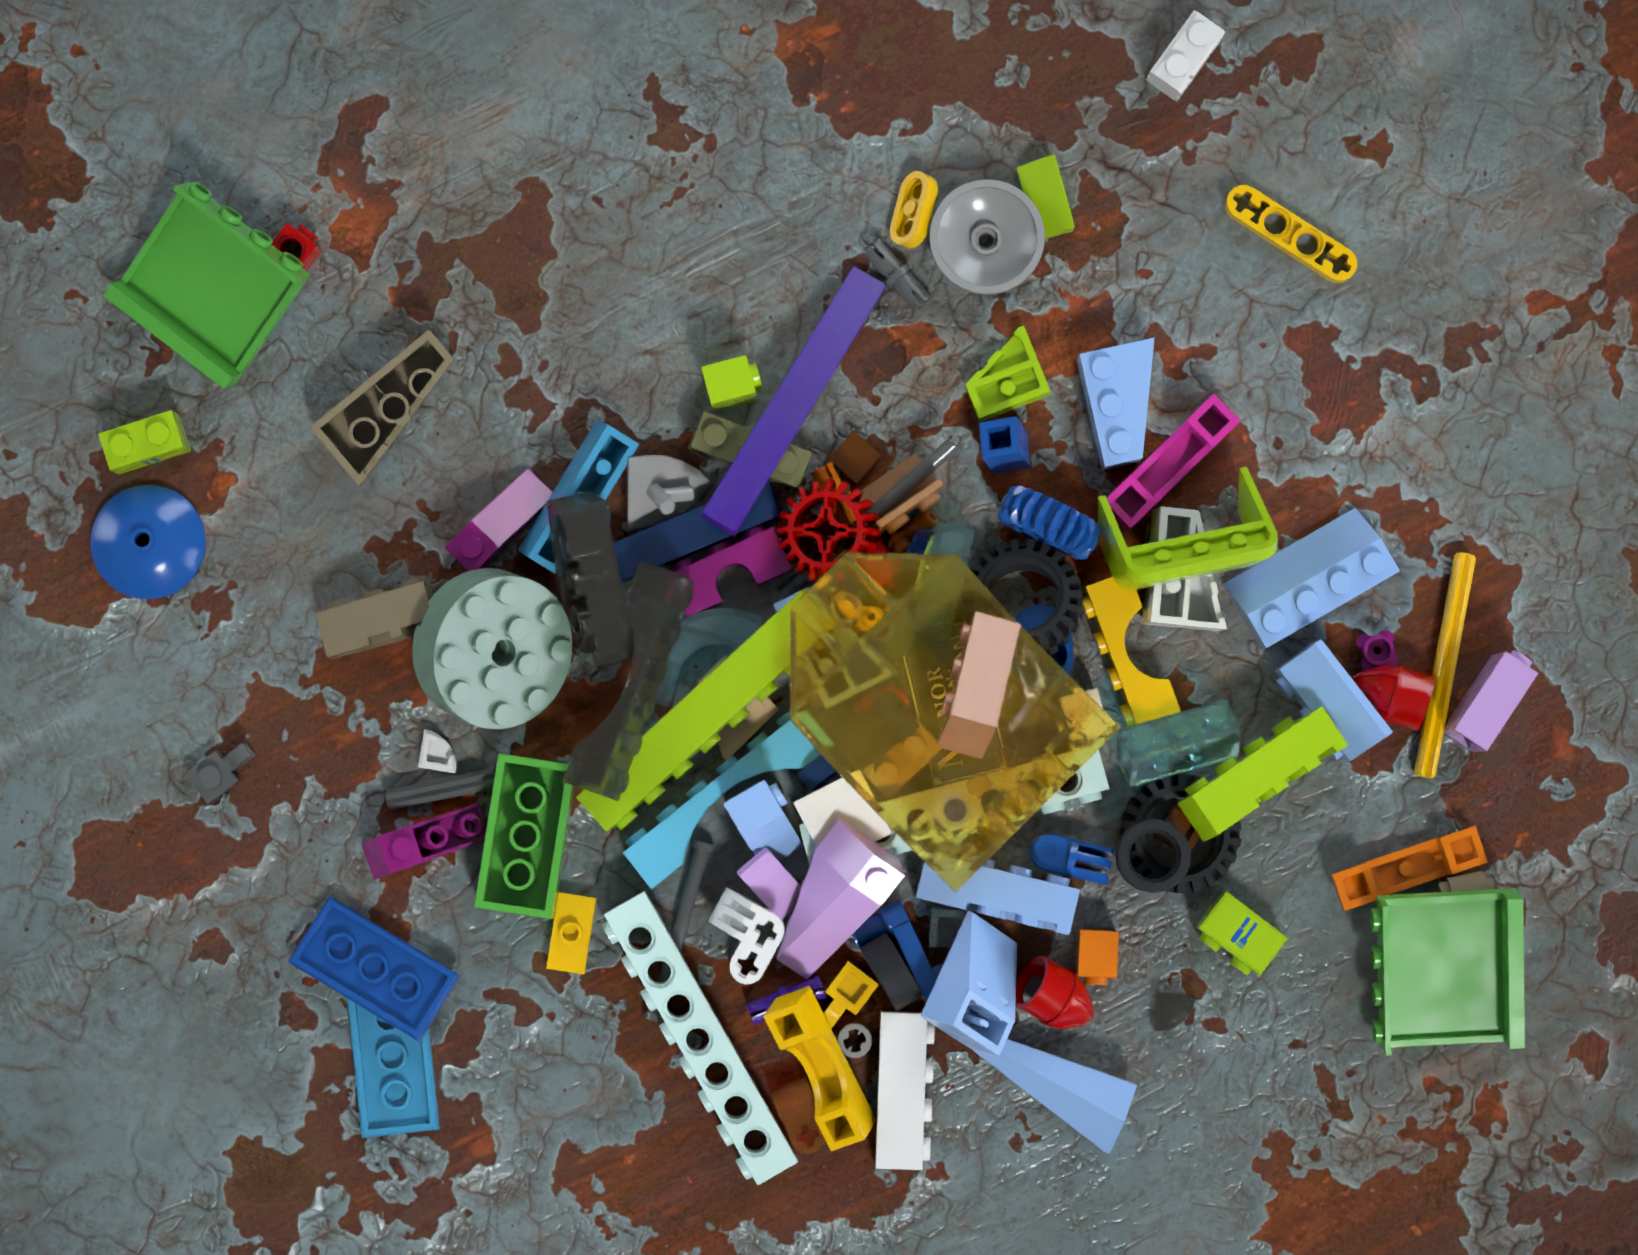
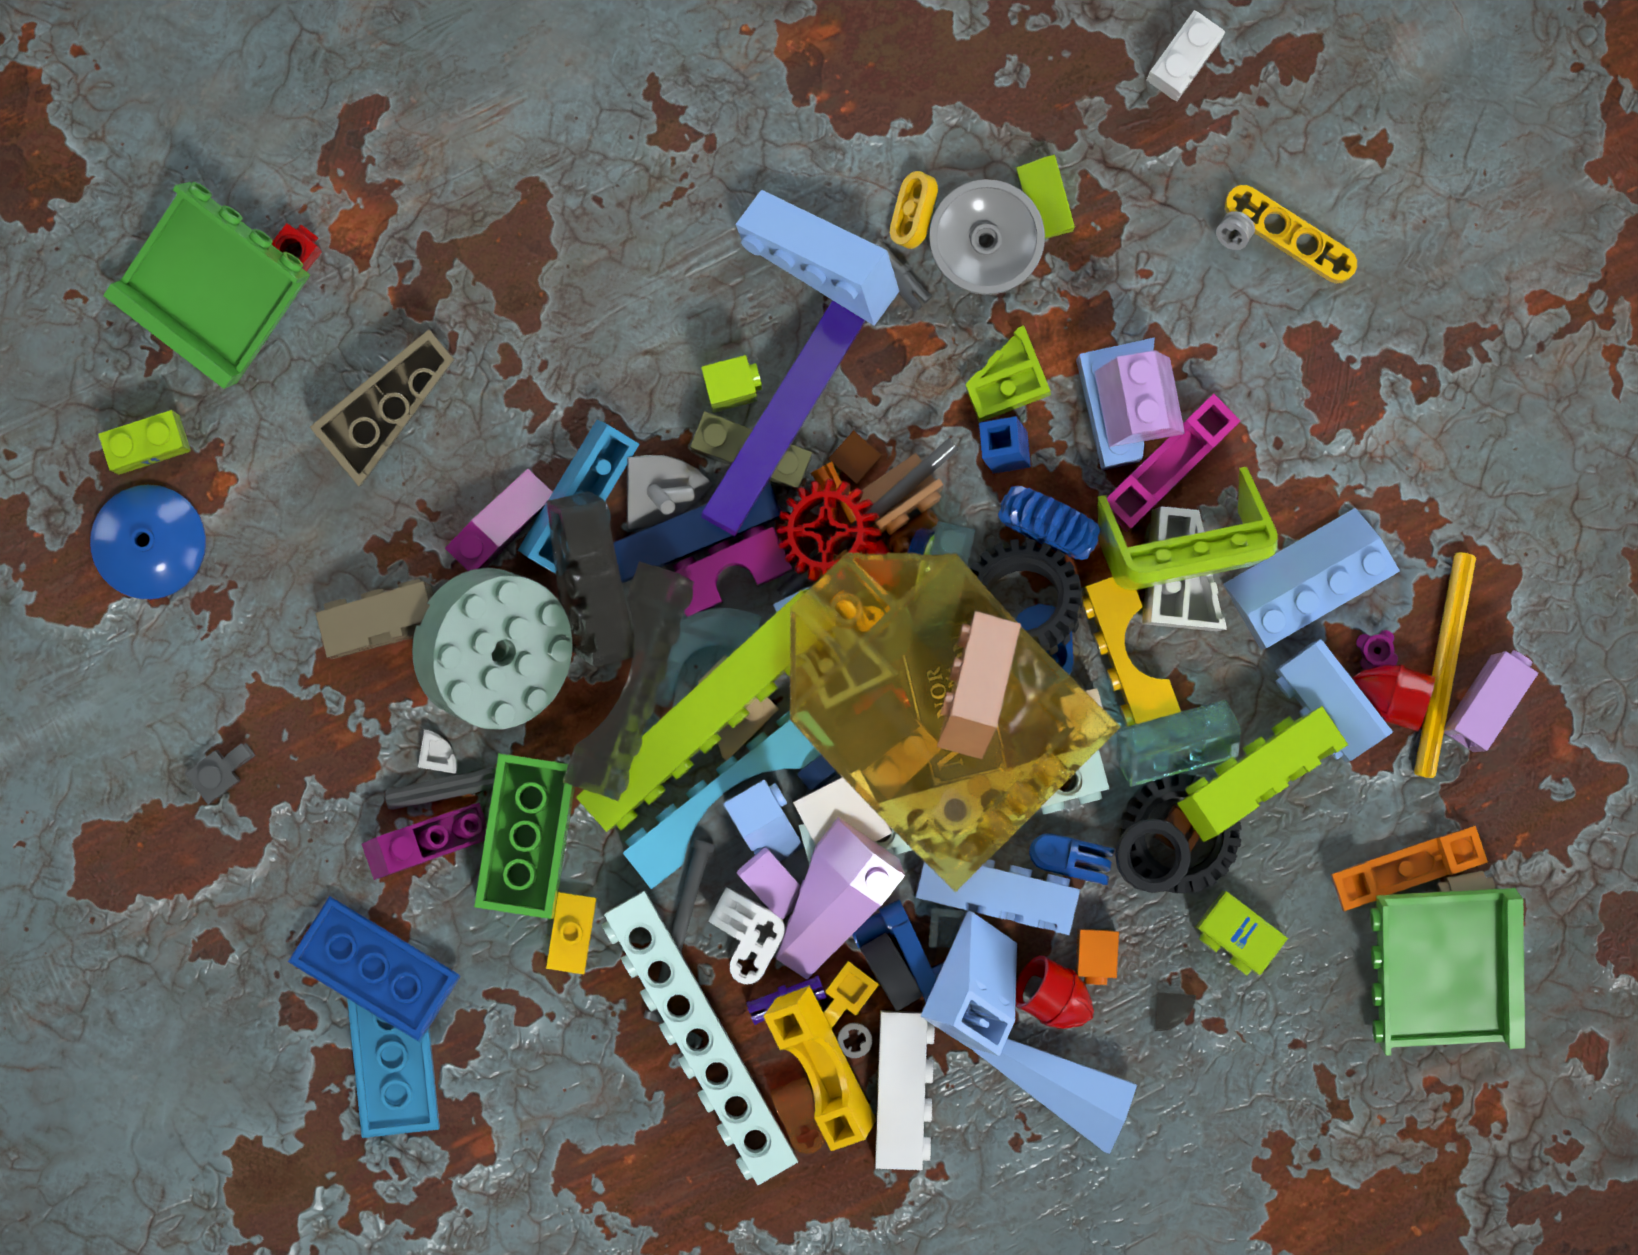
none -> light blue wedge [736,190,899,326]
none -> lavender slope [1095,351,1185,447]
none -> light grey bush [1216,211,1255,250]

